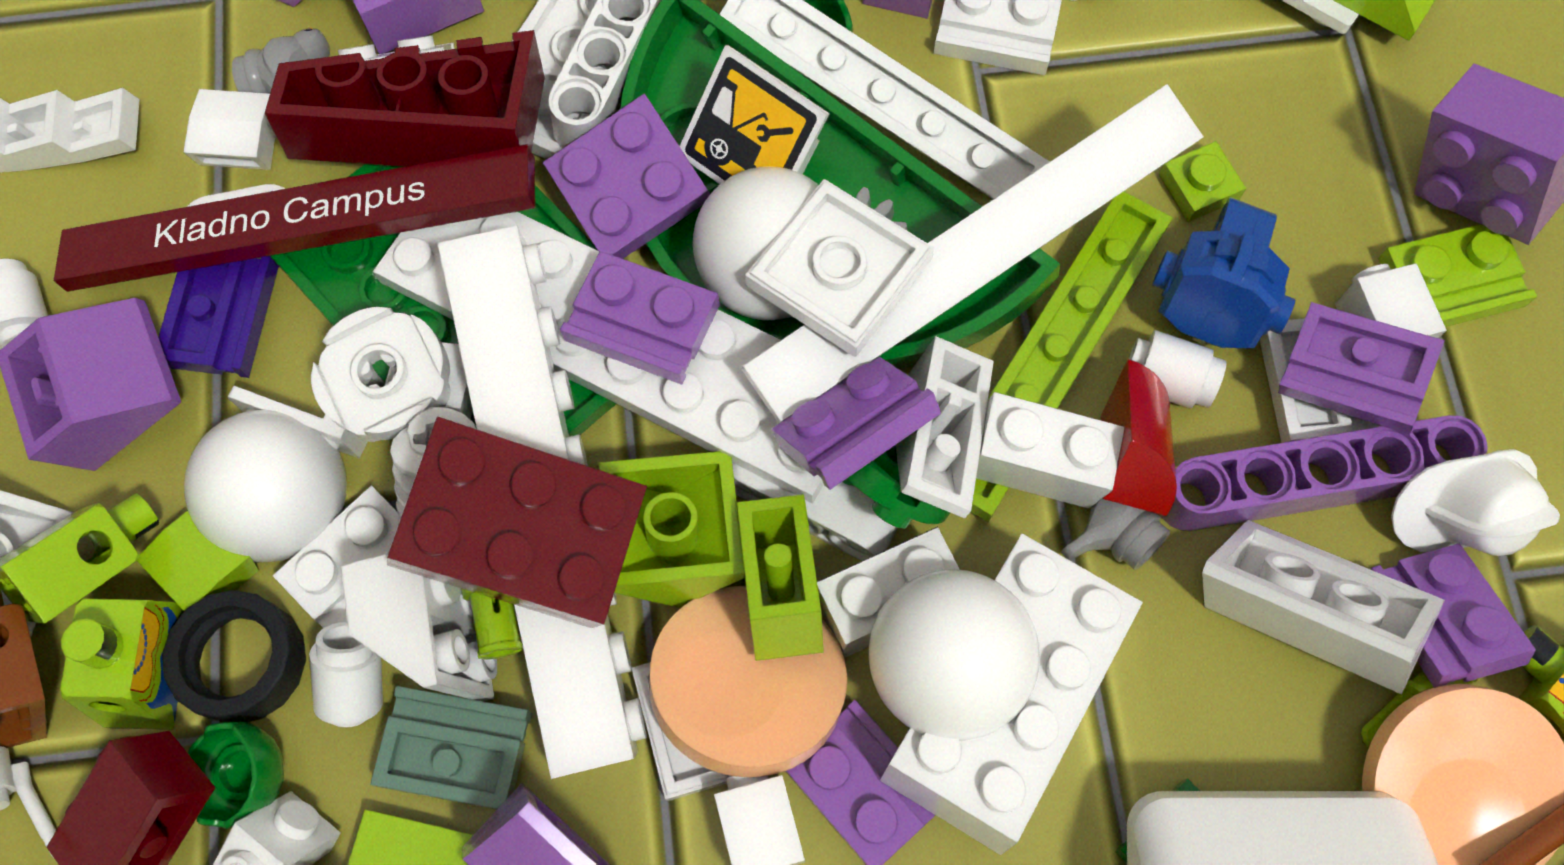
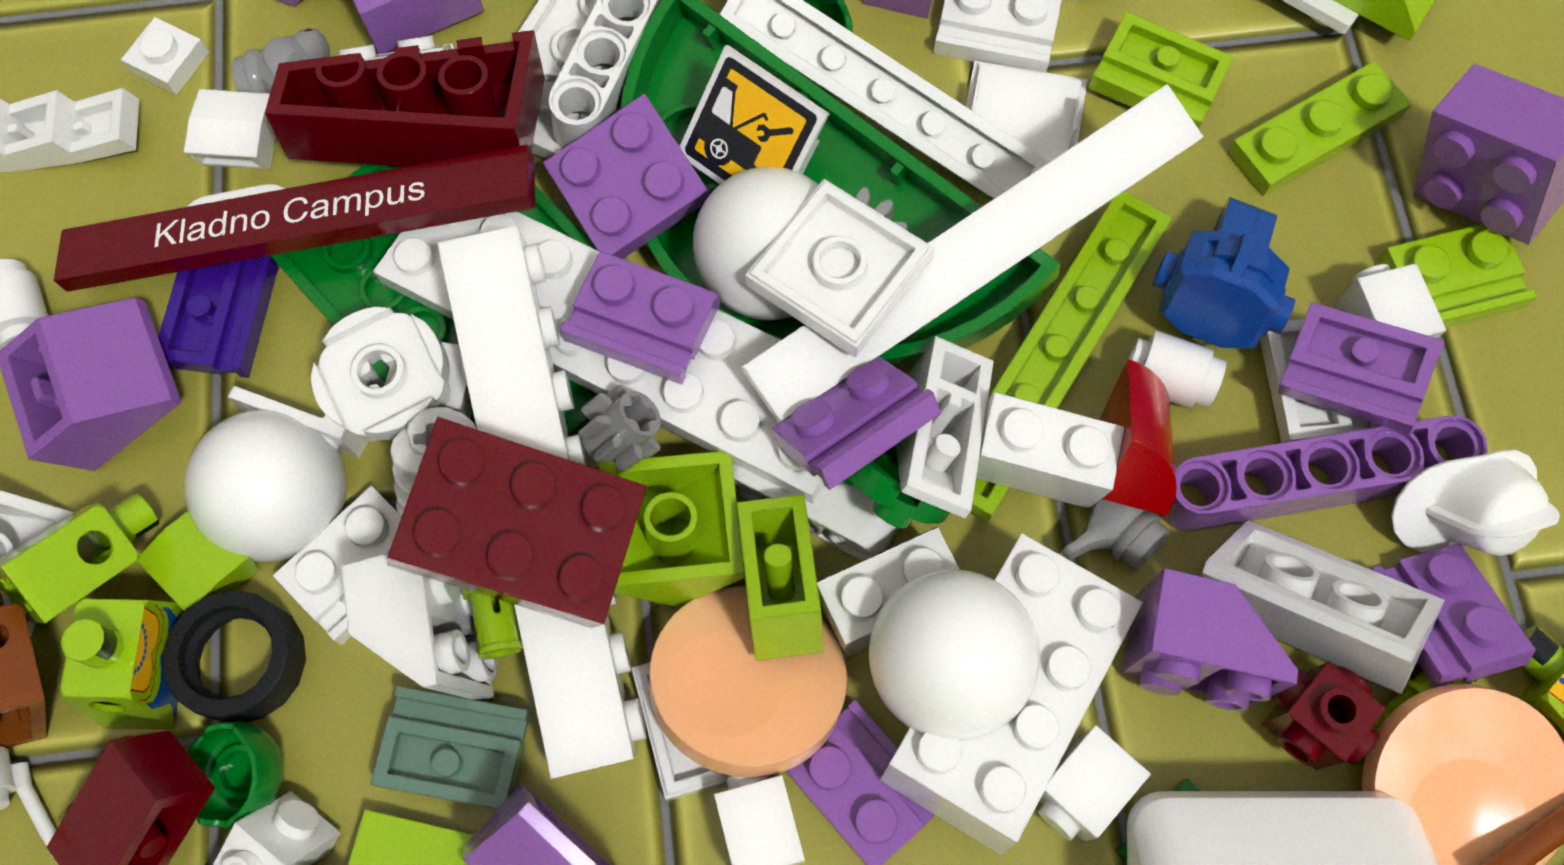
white brick [309,622,383,728] -> none
lime plate [1159,141,1247,222] -> none
none -> white plate [121,17,210,96]
none -> light grey gear [578,385,663,473]
none -> white piece [966,60,1088,162]
none -> white brick [1038,725,1151,842]
none -> lime plate [1088,11,1234,129]
none -> medium lavender slope [1121,568,1298,711]
none -> lime plate [1228,61,1412,196]
none -> dark red brick [1261,661,1386,770]

